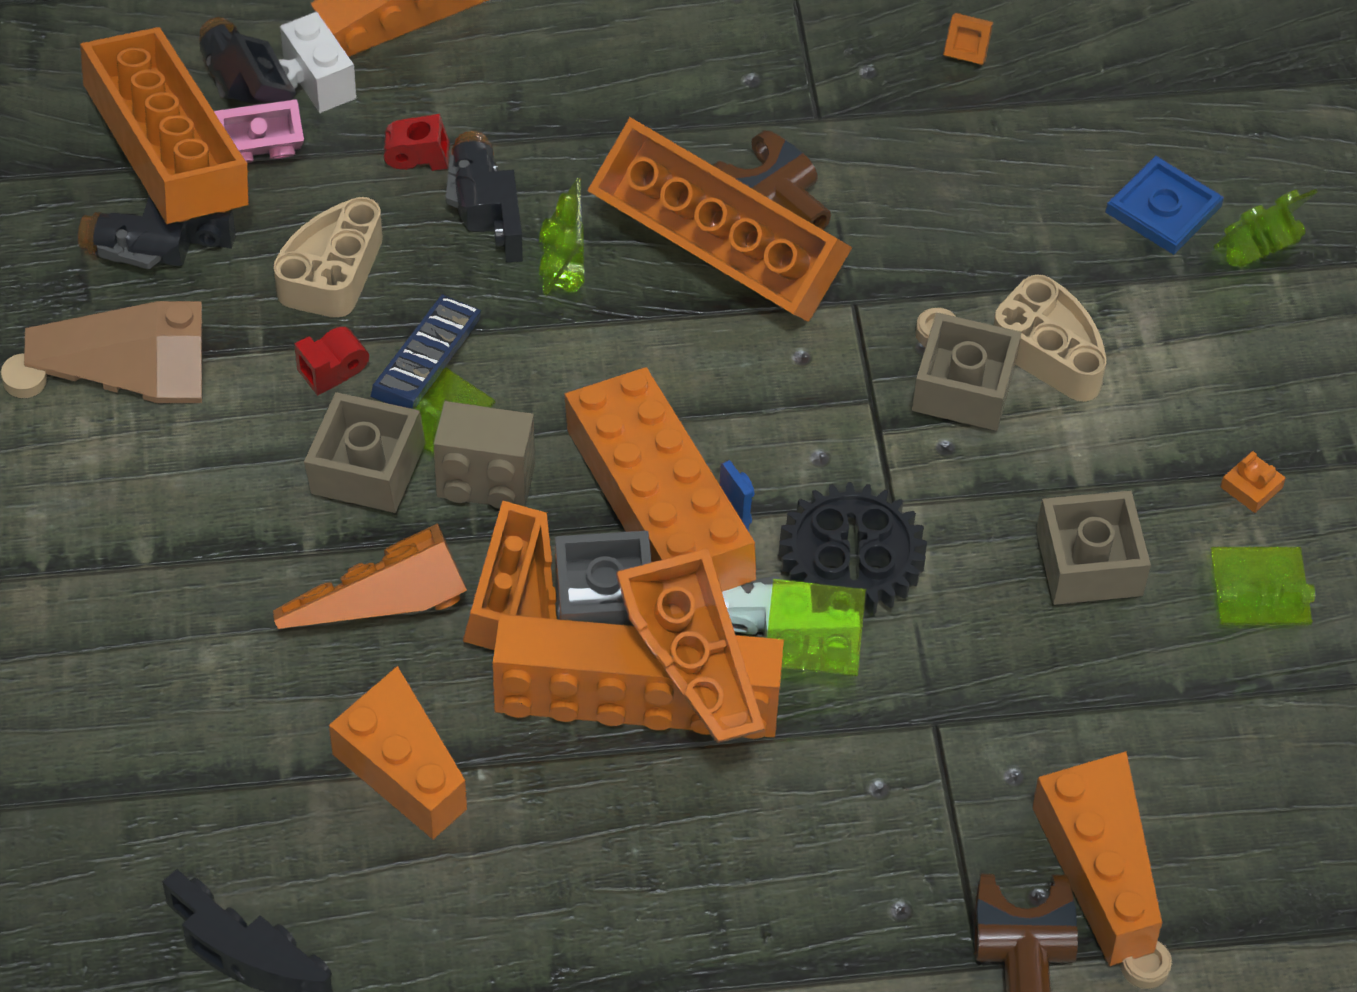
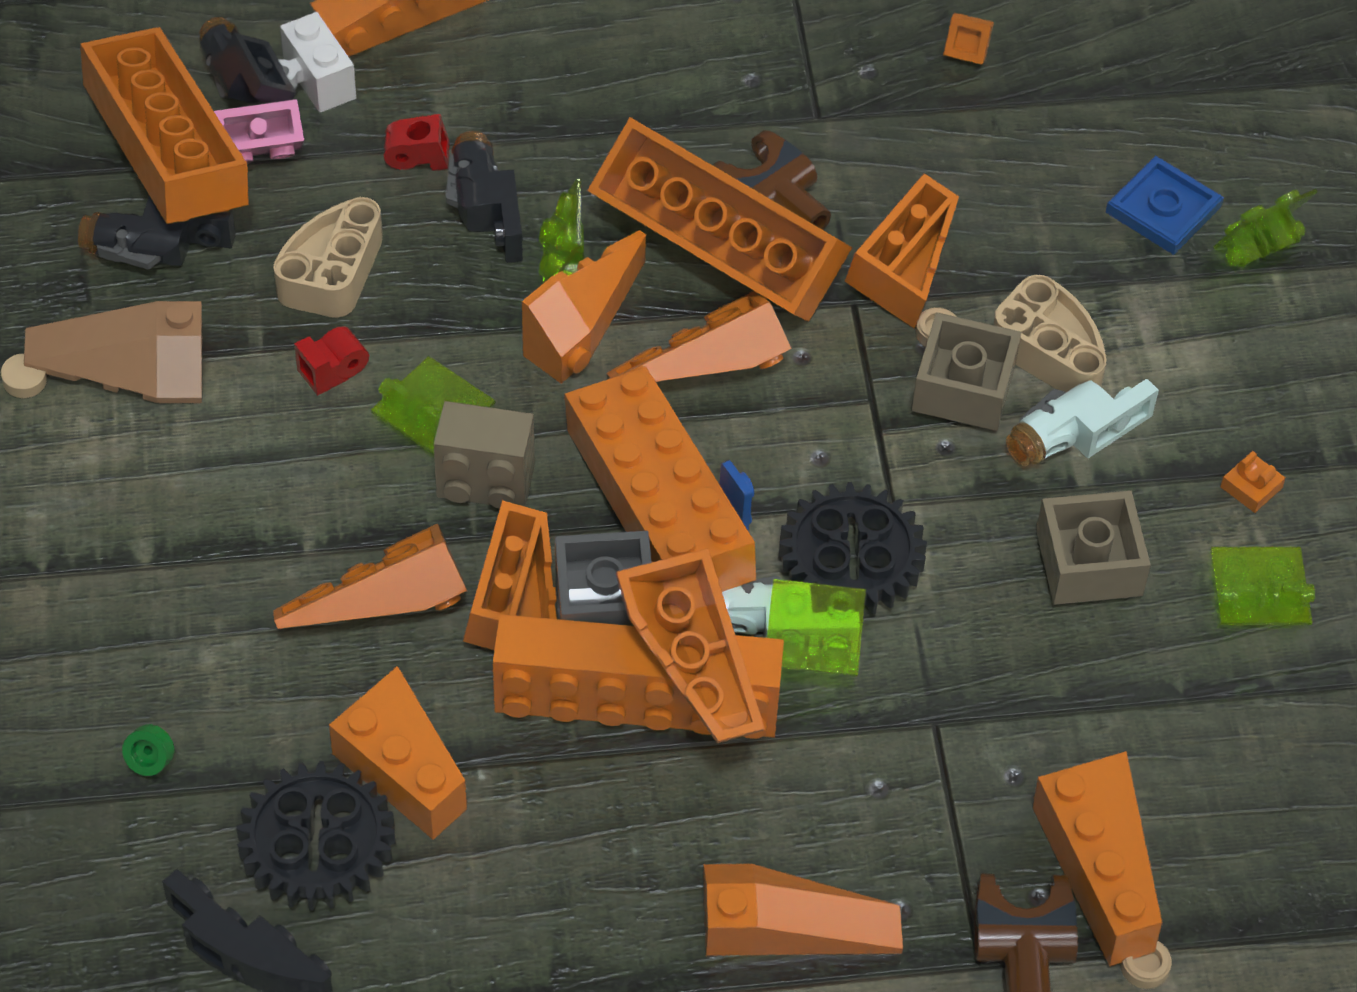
dark tan brick [304,392,426,513] -> none
tile [370,294,481,409] -> none
none -> green tile [122,724,174,776]
none -> black gear [236,761,396,910]
none -> orange wedge [522,230,646,384]
none -> orange wedge [606,291,792,382]
none -> orange wedge [703,864,903,956]
none -> orange wedge [844,173,959,329]
none -> light aqua plate [1006,379,1159,466]

